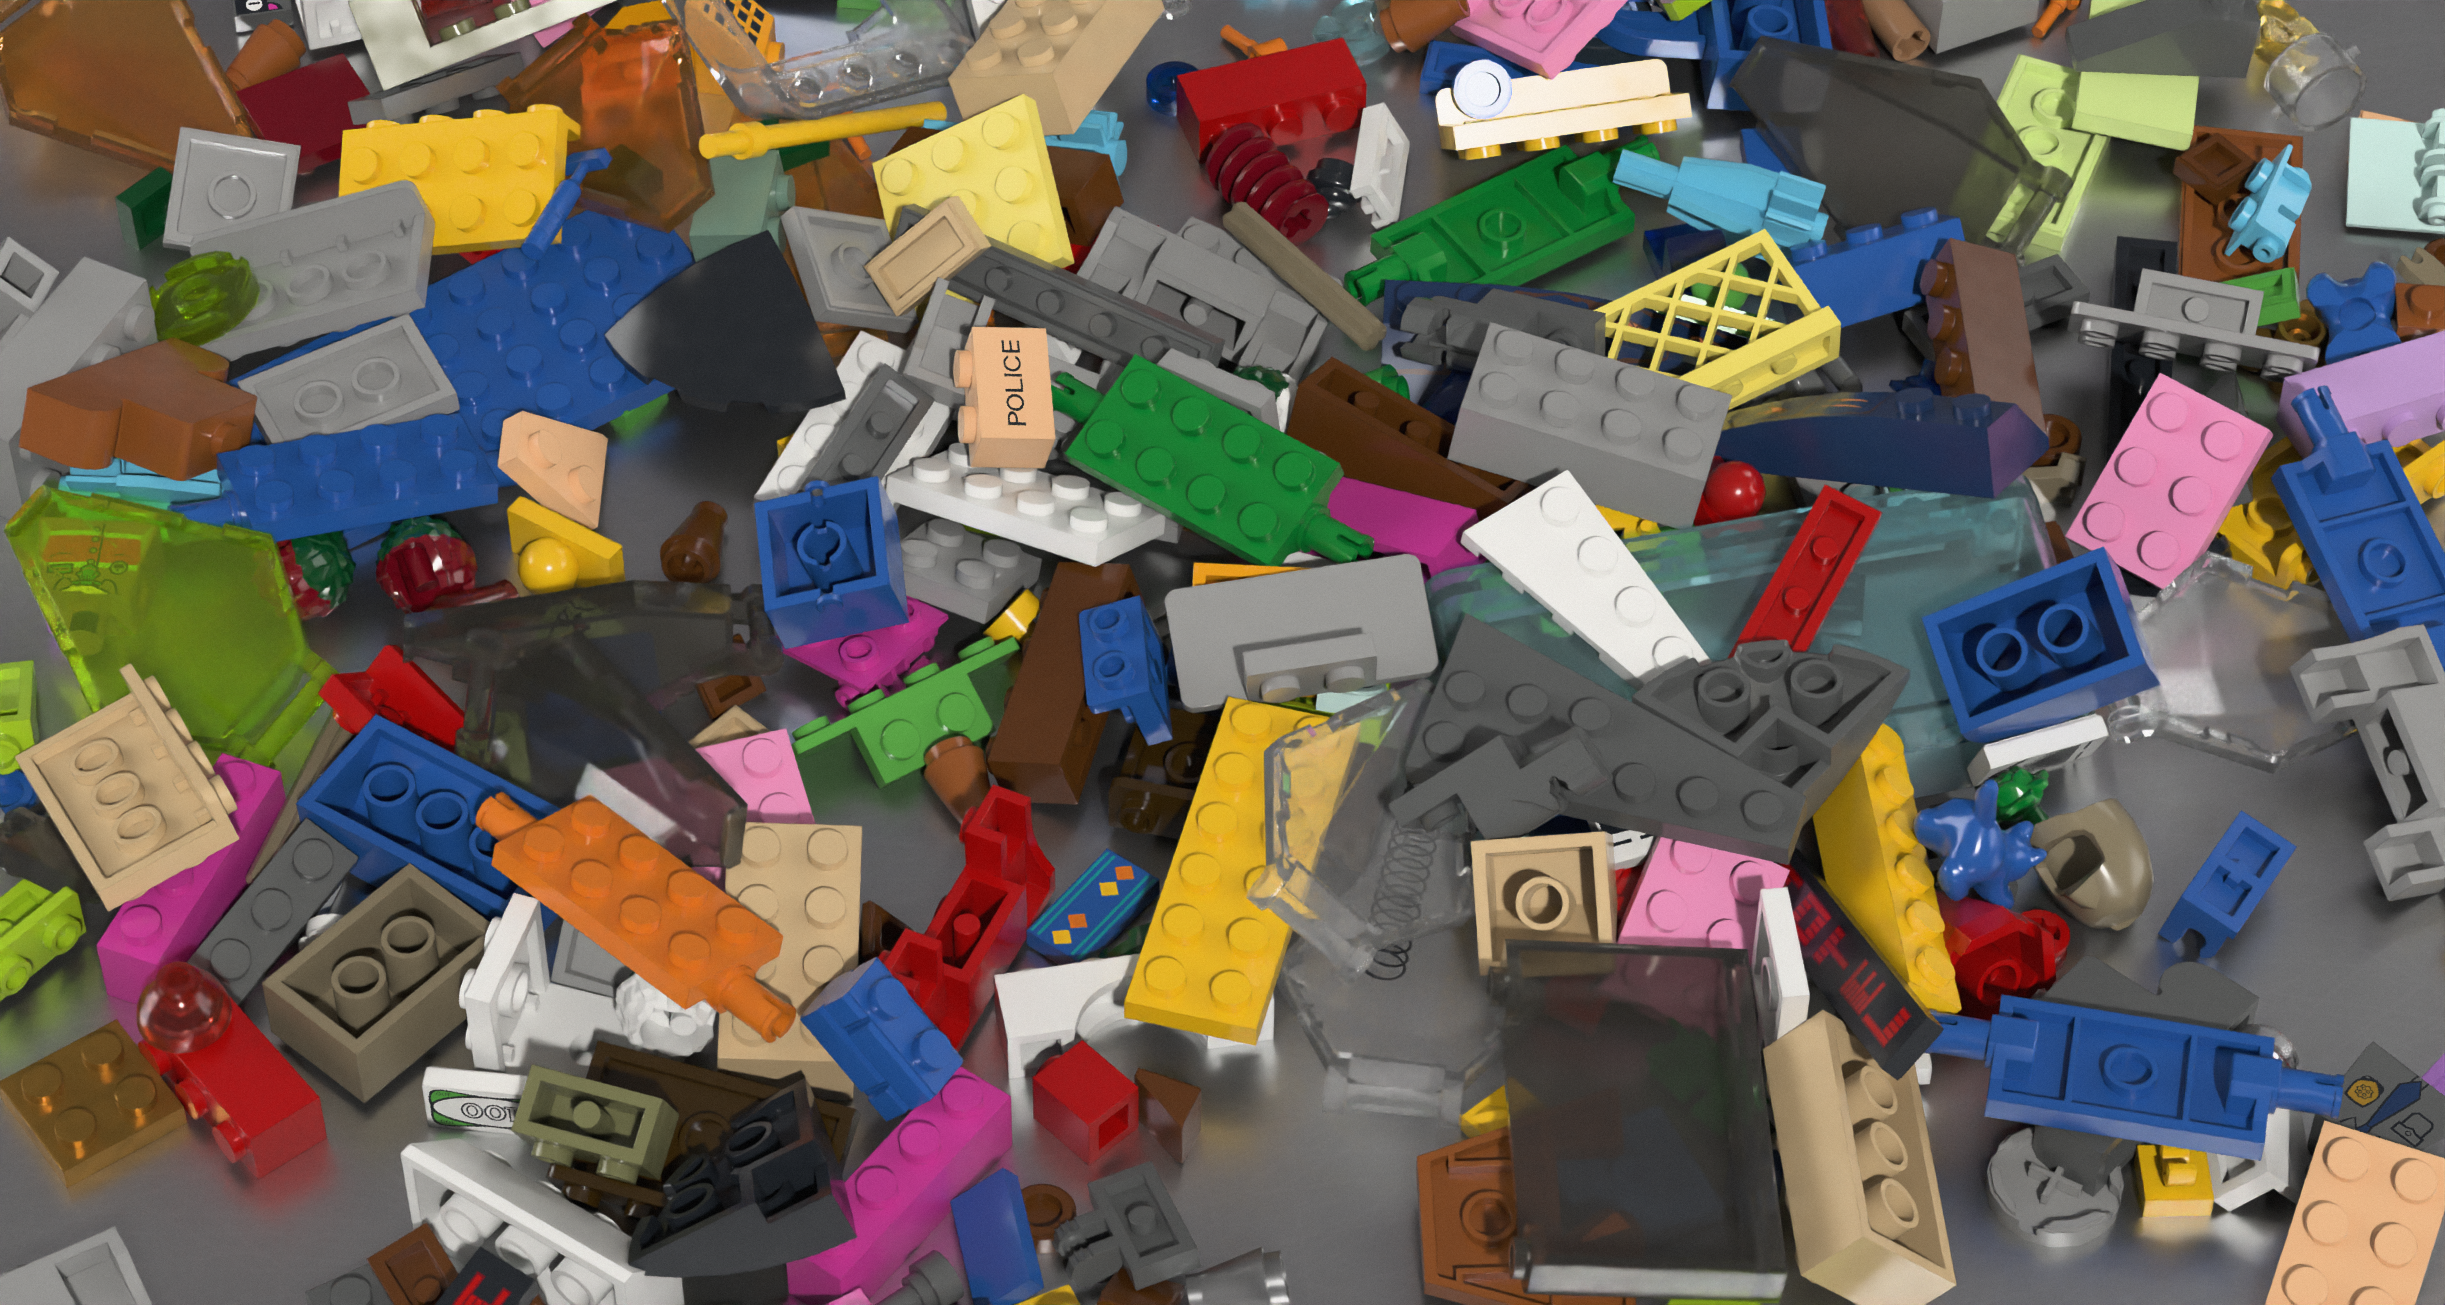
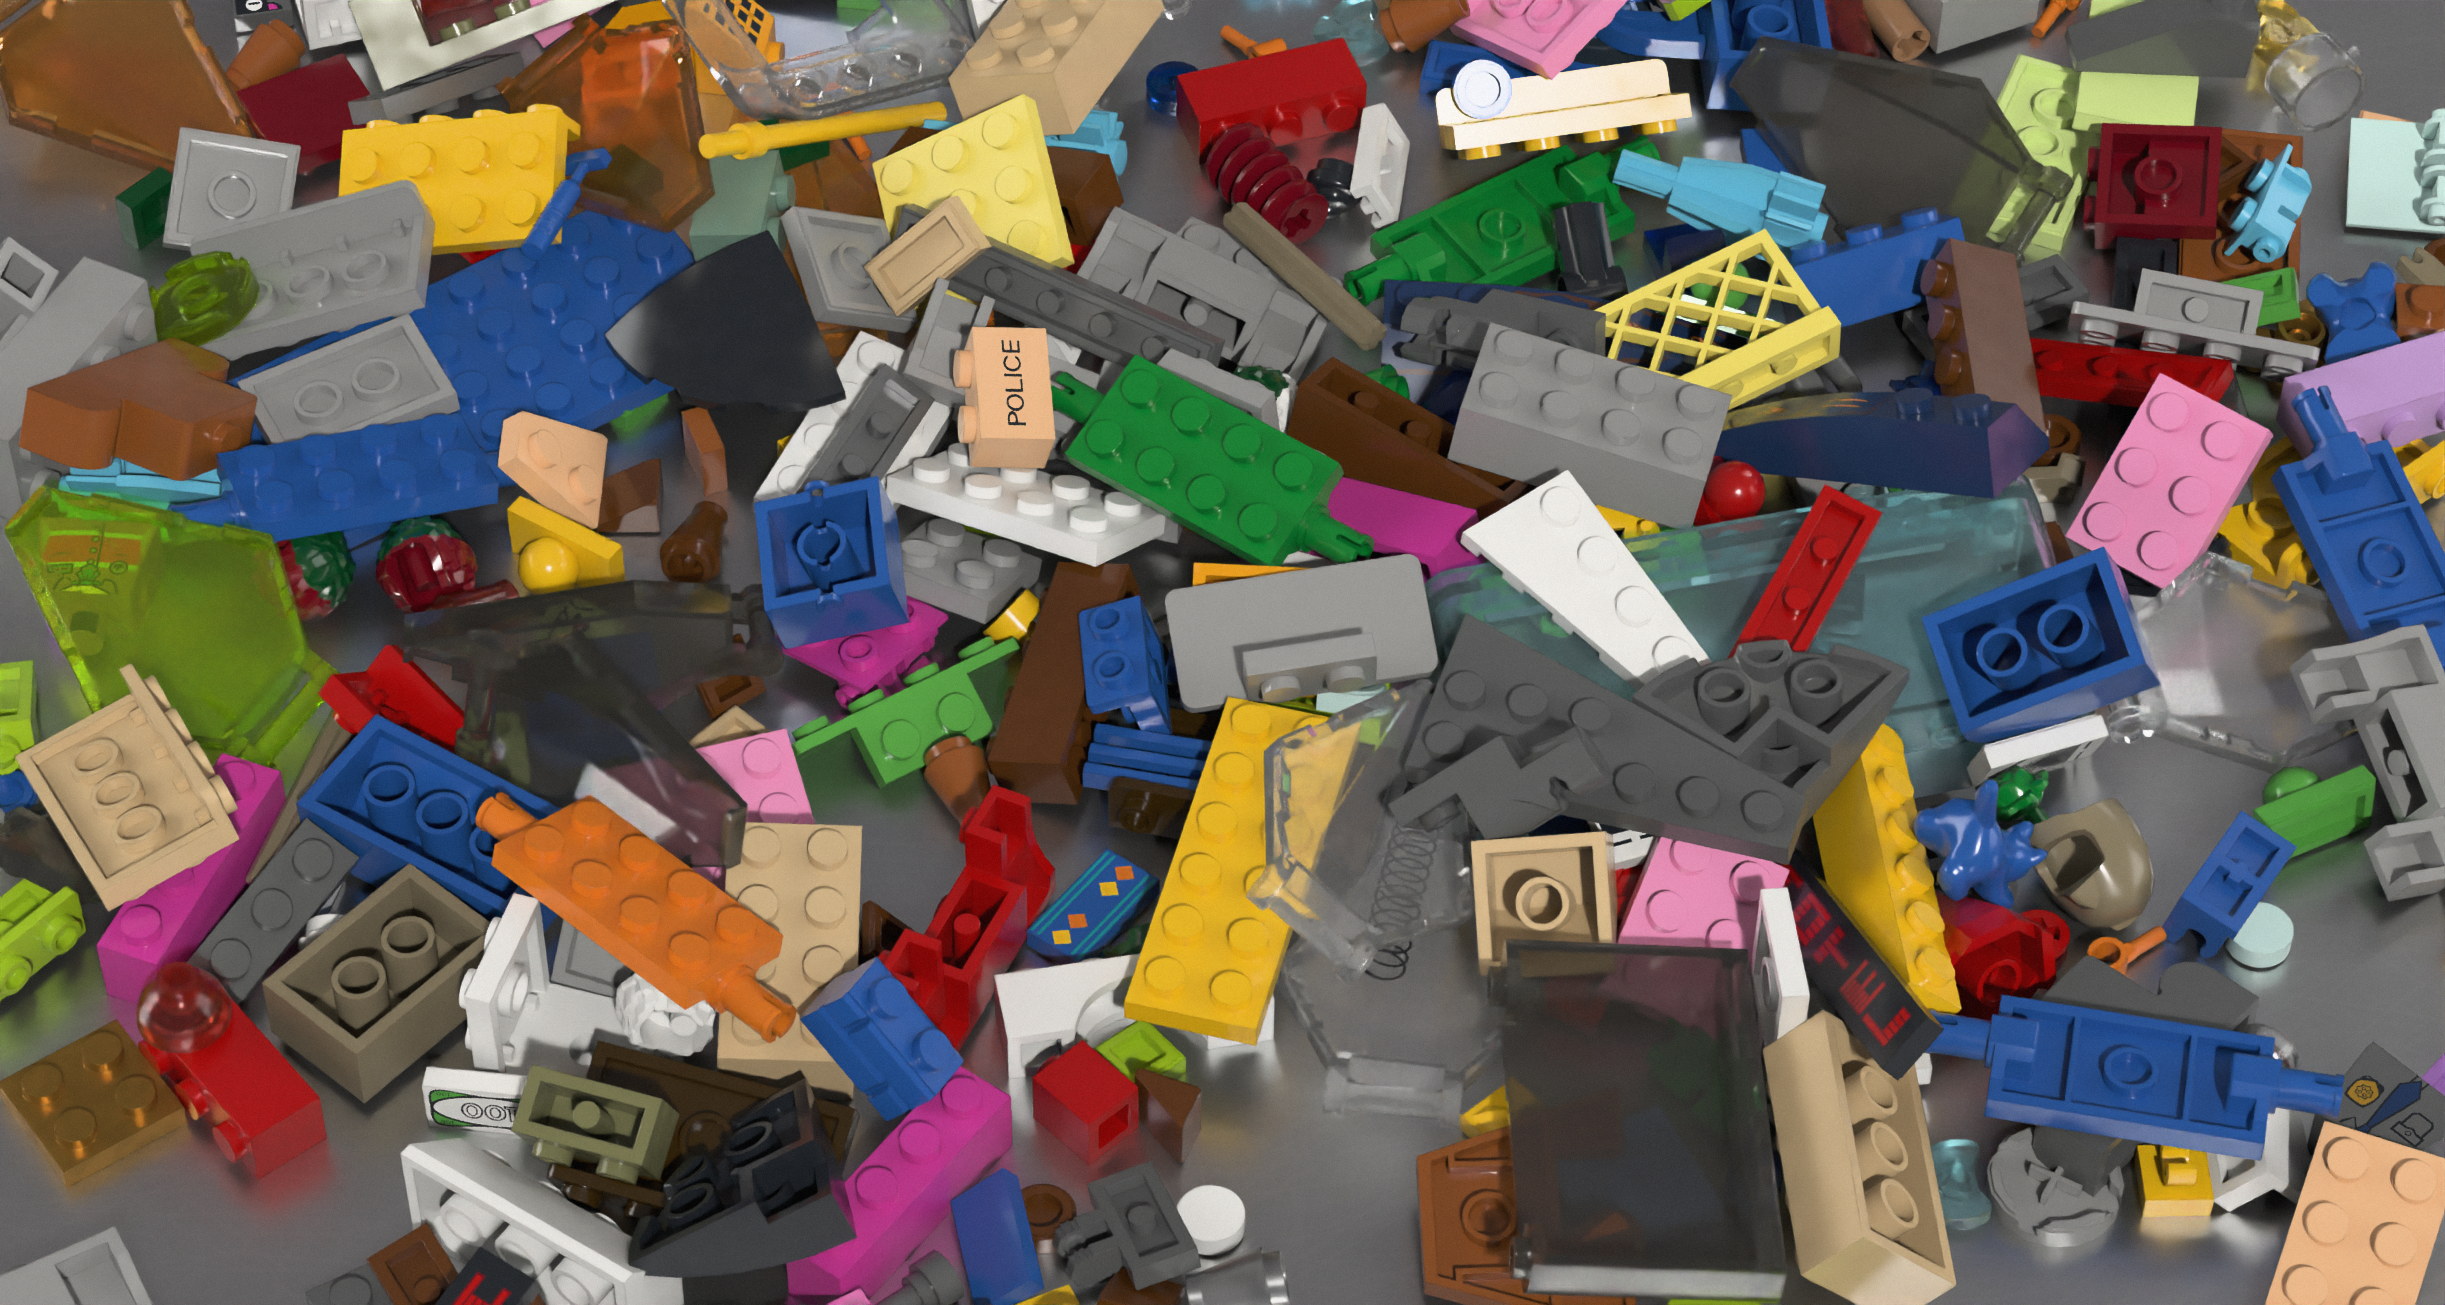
none -> reddish brown slope [597,458,663,532]
none -> dark orange tile [681,407,728,496]
none -> blue tile [1083,723,1212,791]
none -> lime tile [1093,1020,1186,1084]
none -> white tile [1177,1185,1245,1256]
none -> black piece [1550,201,1628,301]
none -> clear light blue piece [1931,1139,1992,1230]
none -> red tile [2030,337,2234,408]
none -> dark red plate [2083,123,2222,249]
none -> orange hand [2087,926,2167,976]
none -> light aqua tile [2225,902,2294,968]
none -> bright green tile [2253,765,2376,859]

